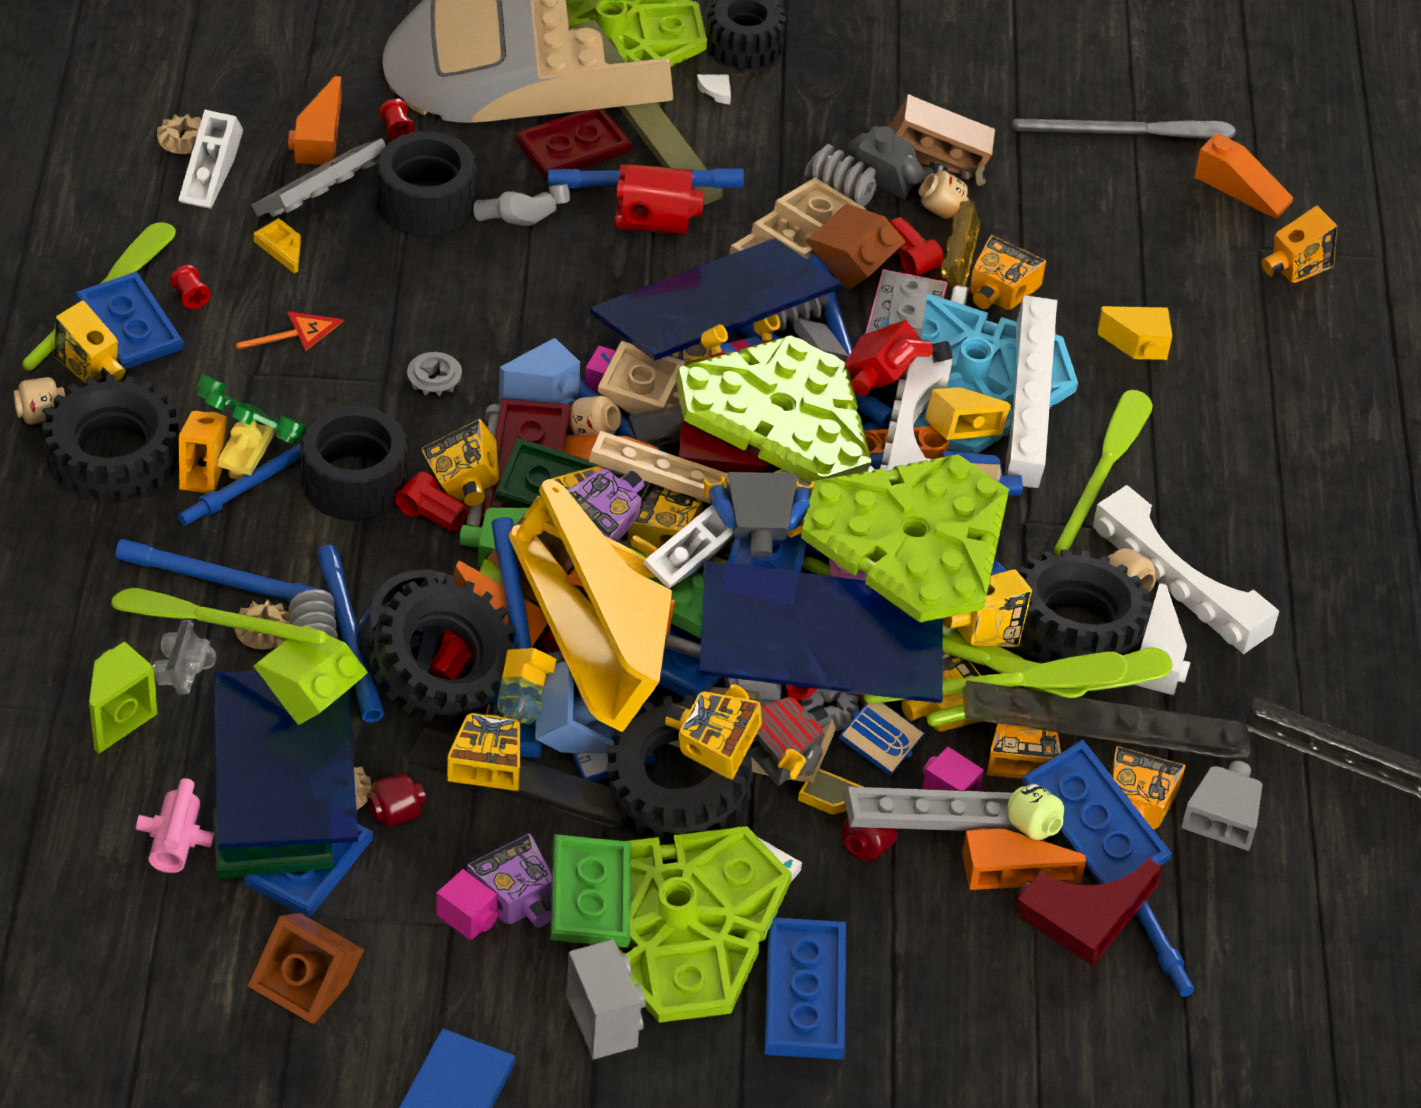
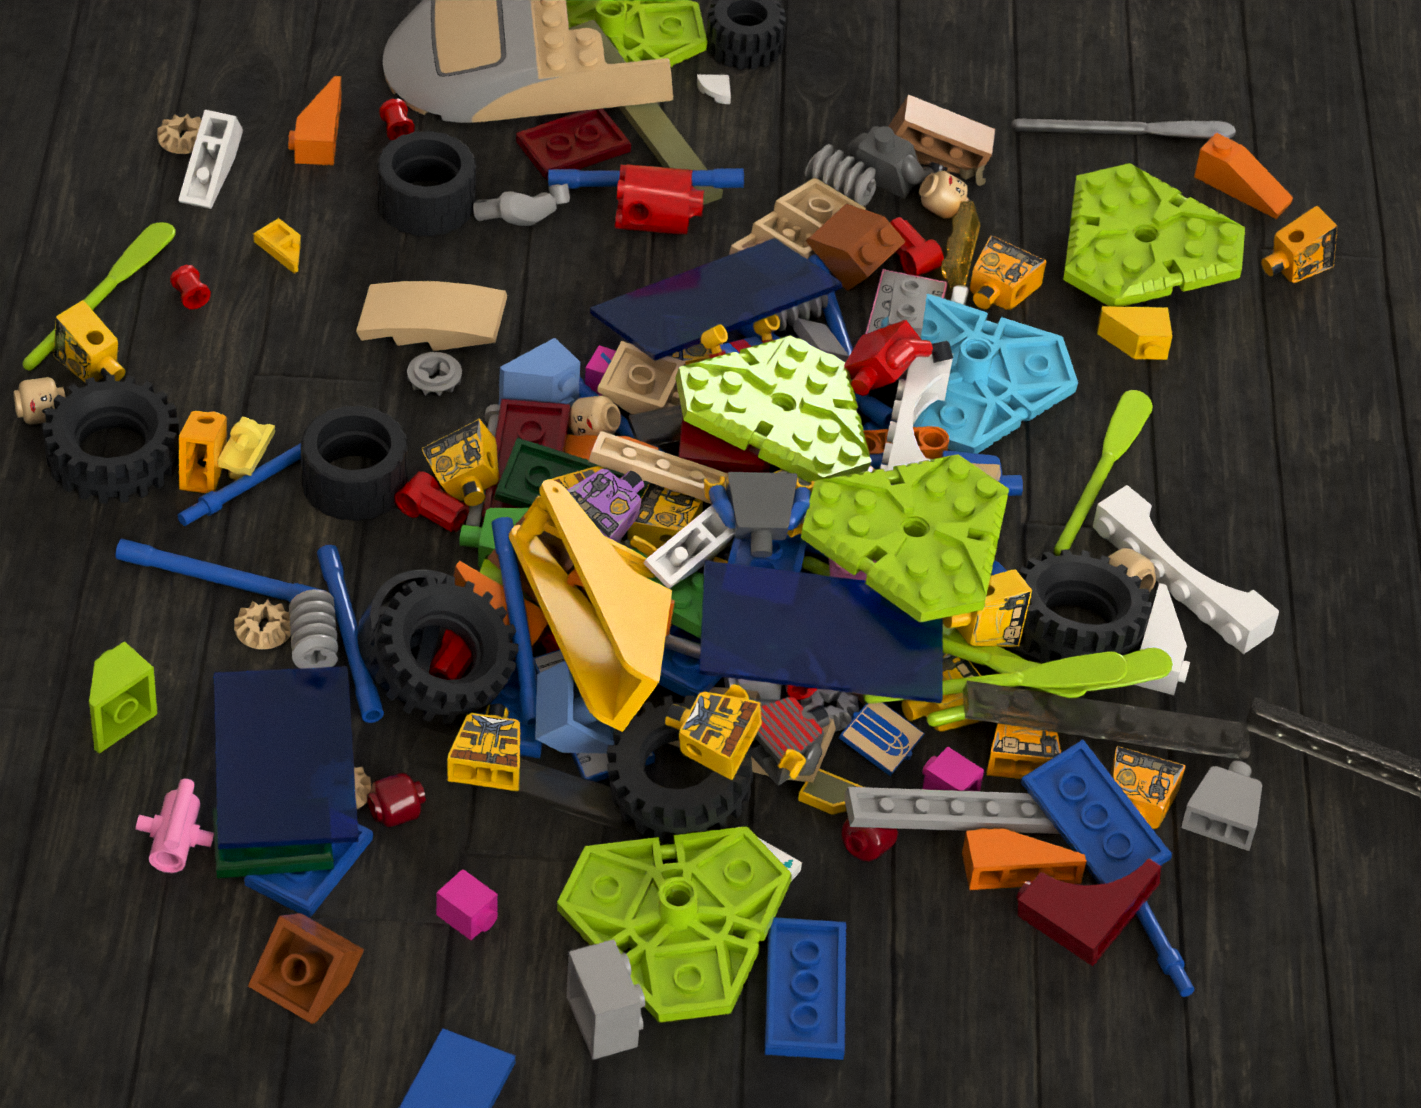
blue tile [75,272,184,370] -> none
lime piece [111,588,328,645] -> none
clear hips [153,620,217,695] -> none
green plant [196,373,306,445] -> none
piece [236,312,344,352] -> none
light grey plate [252,138,386,217] -> none
lime slope [254,625,368,726] -> none
torso [467,833,552,927] -> none
leg [498,648,557,724] -> none
bright green tile [550,834,631,947] -> none
yellow slope [924,387,1011,440] -> none
white arch [1005,295,1057,488] -> none
yellowish green head [1007,784,1064,840] -> none
none -> tan slope [356,281,508,351]
none -> lime plate [1063,163,1245,307]

